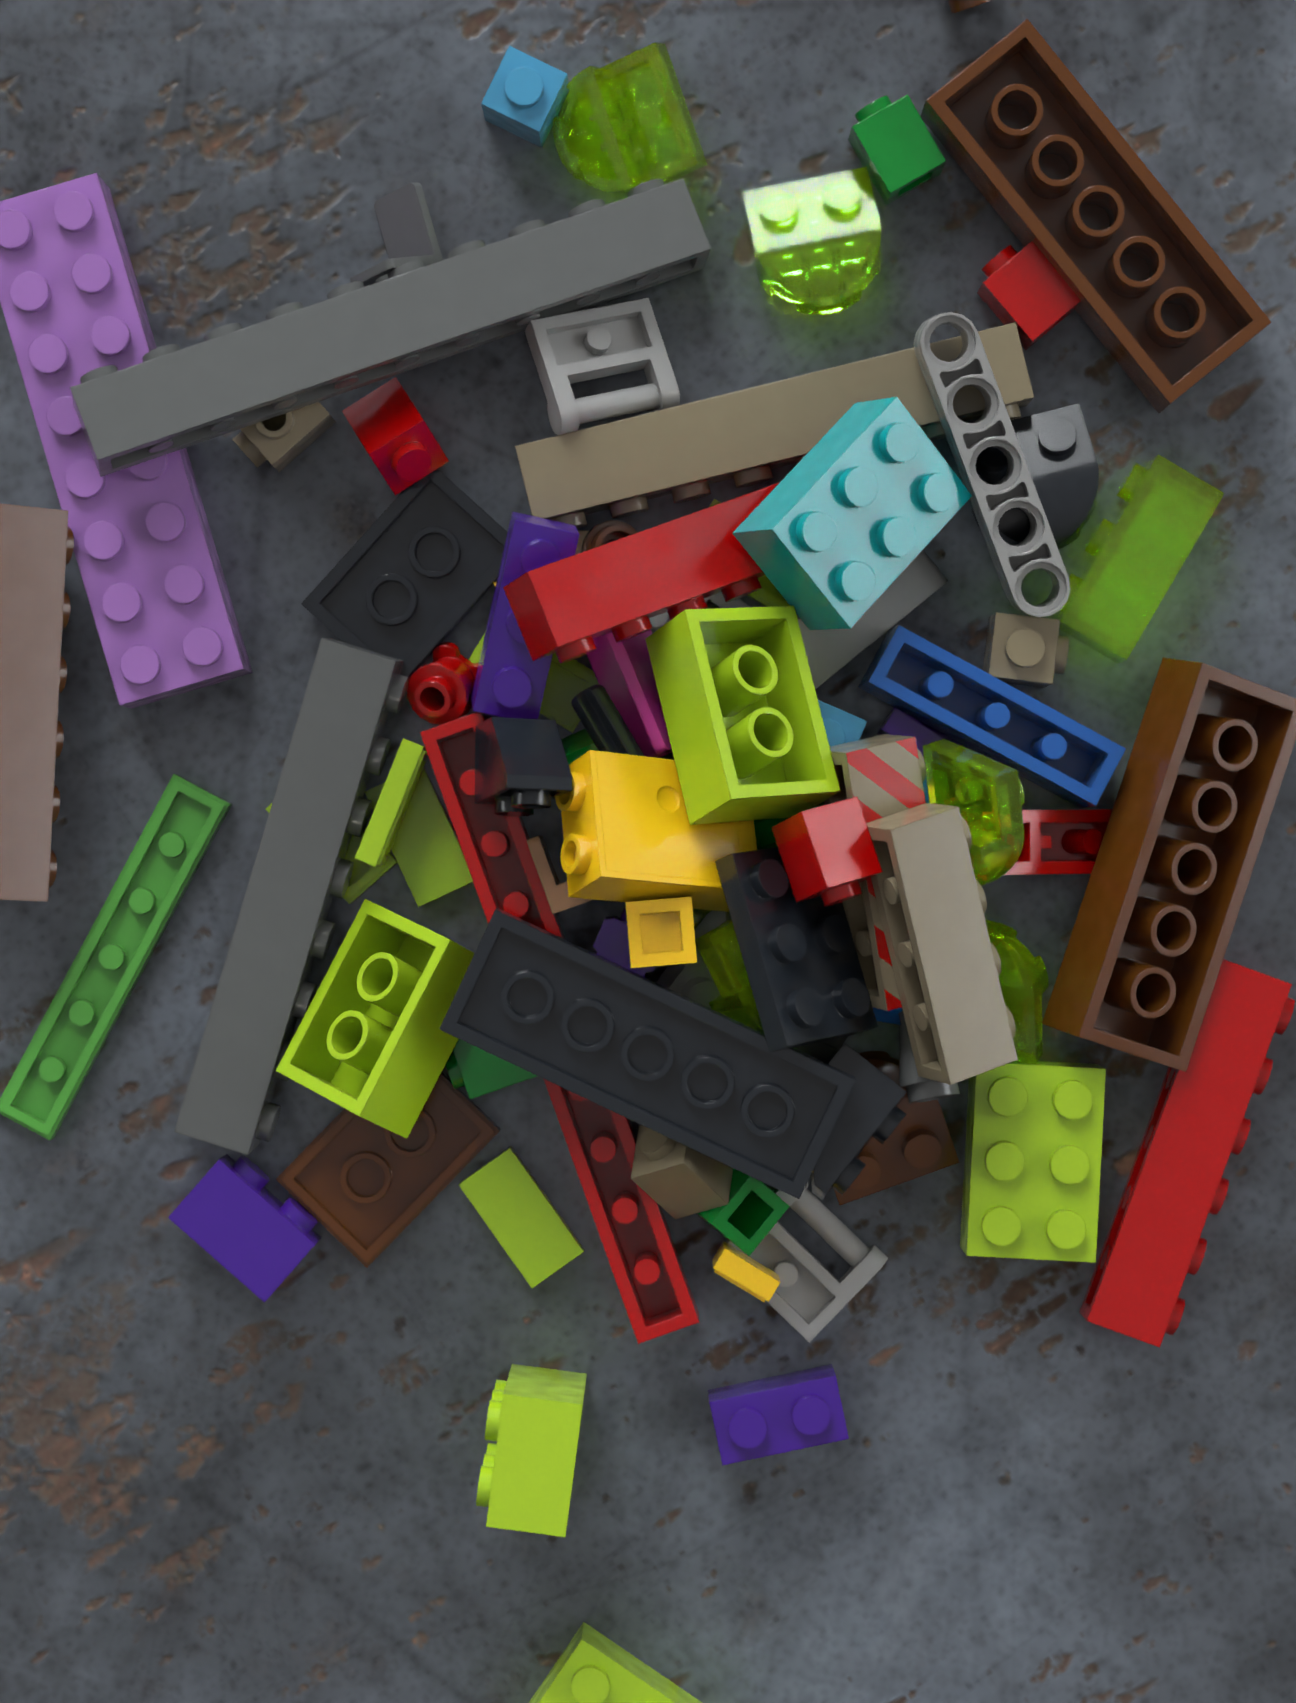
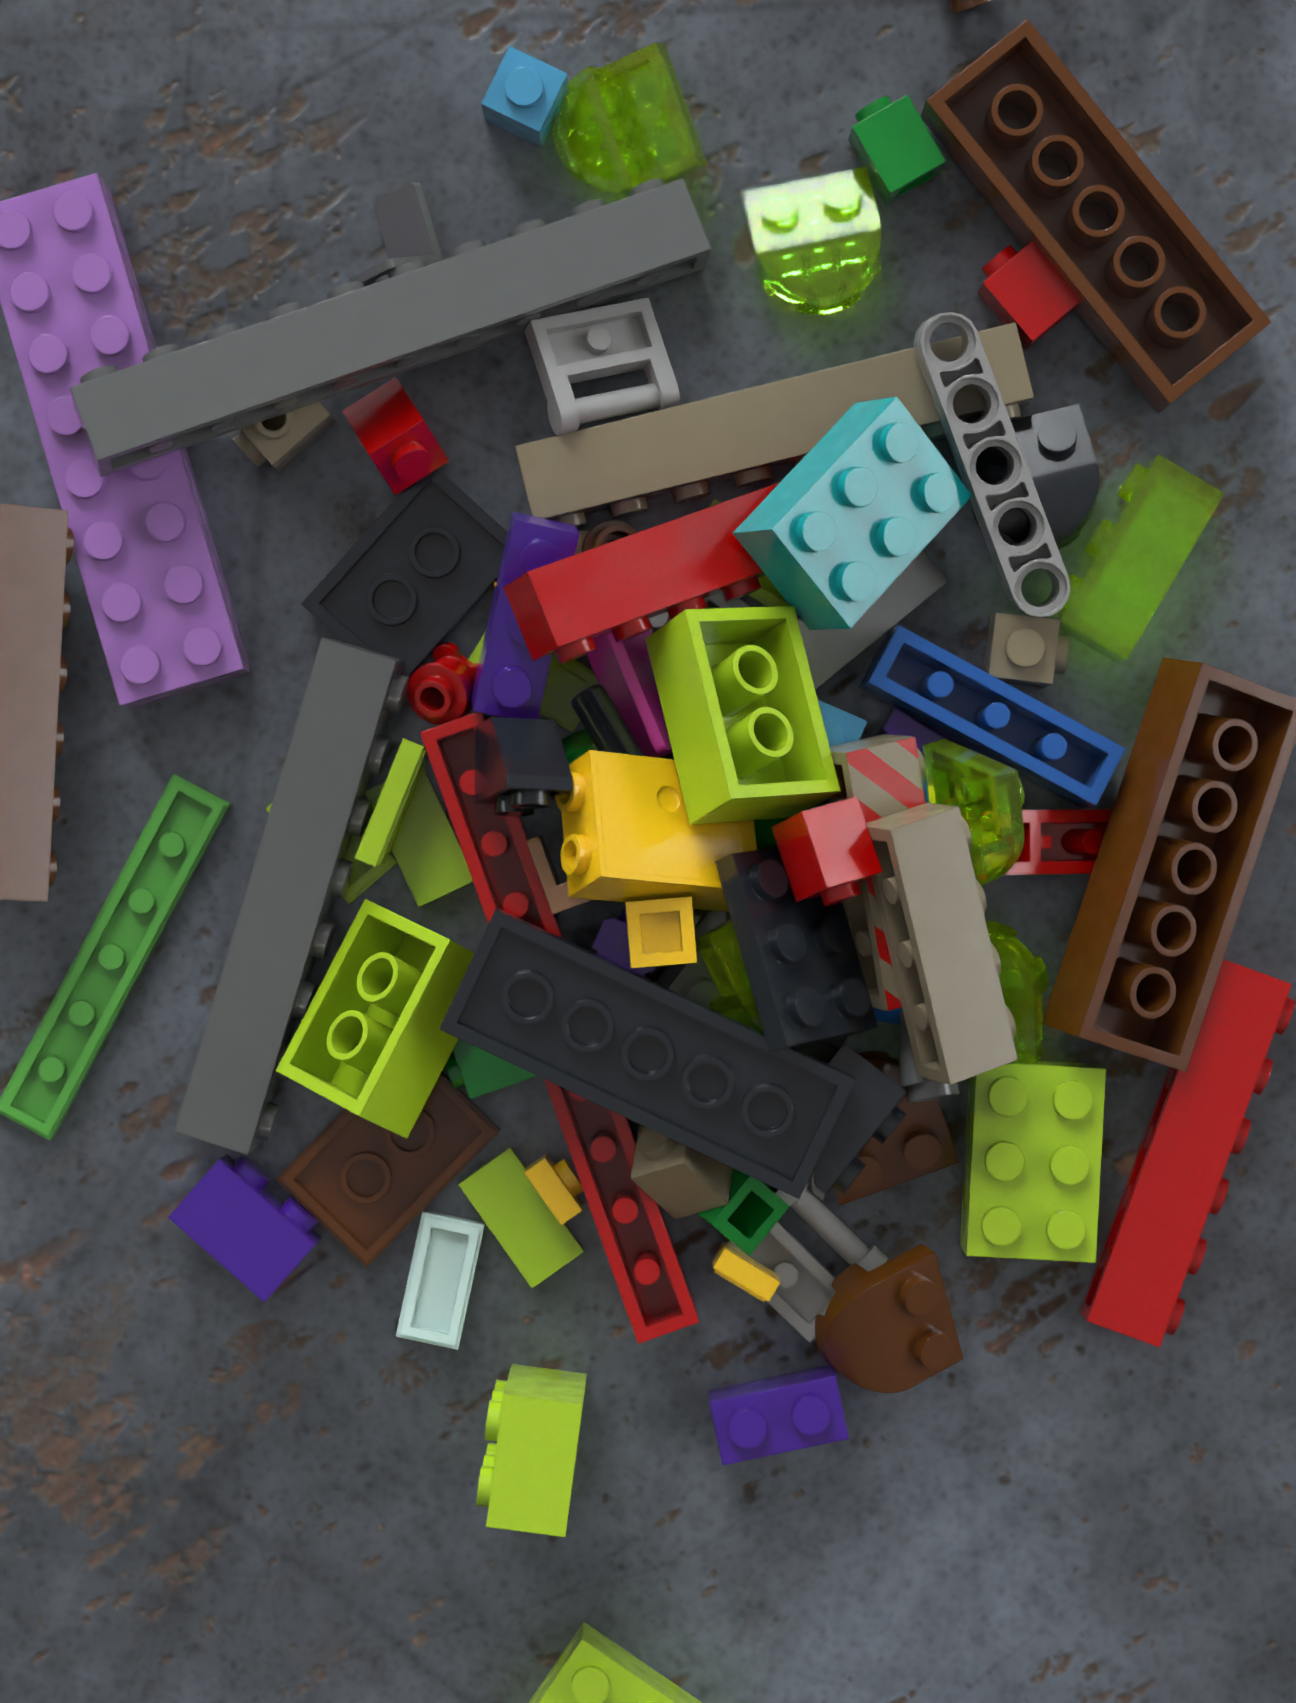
none -> light aqua tile [396,1210,485,1350]
none -> yellow plate [524,1152,584,1225]
none -> reddish brown slope [815,1244,964,1393]

